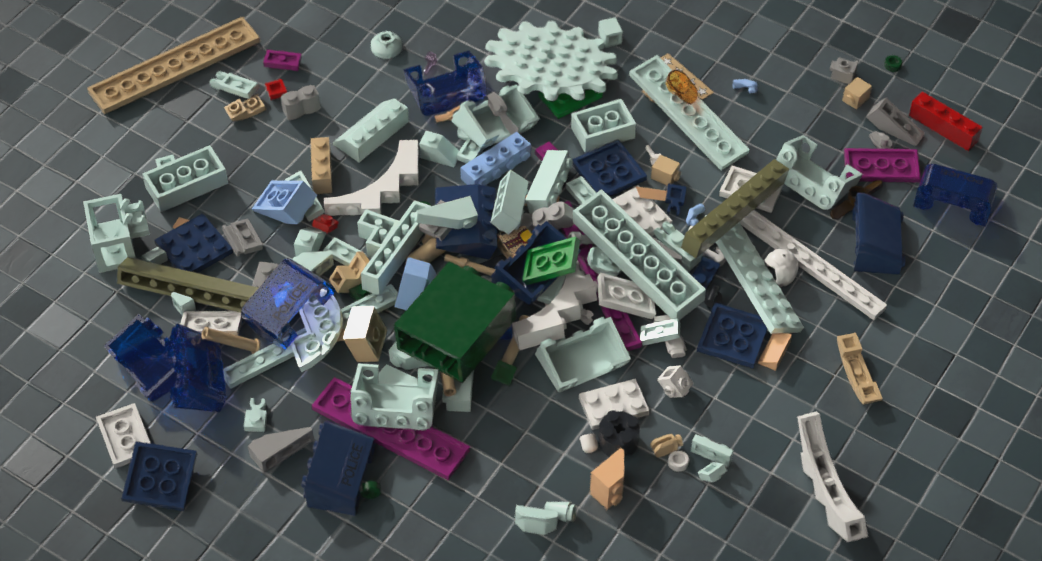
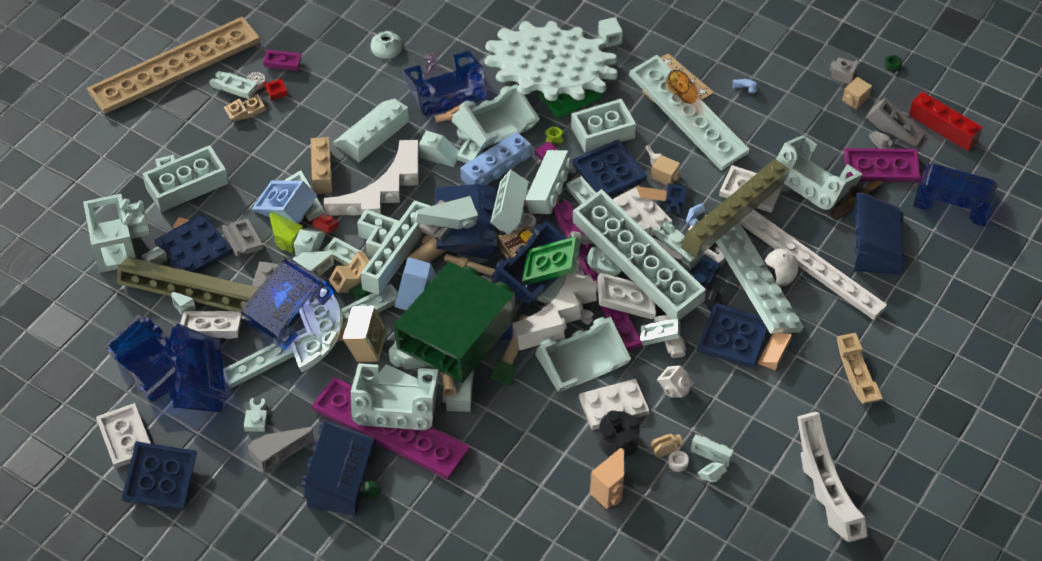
tan pin [201,327,261,354] -> none
light grey brick [281,85,321,120] -> none
light grey piece [487,91,519,135] -> none
light aqua slope [515,505,558,535] -> none
light grey brick [532,202,574,230] -> none
light aqua cone [544,502,577,523] -> none
white piece [580,433,598,453] -> none
none -> white tile [247,72,265,89]
none -> lime slope [269,212,303,253]
none -> lime plate [545,127,563,144]

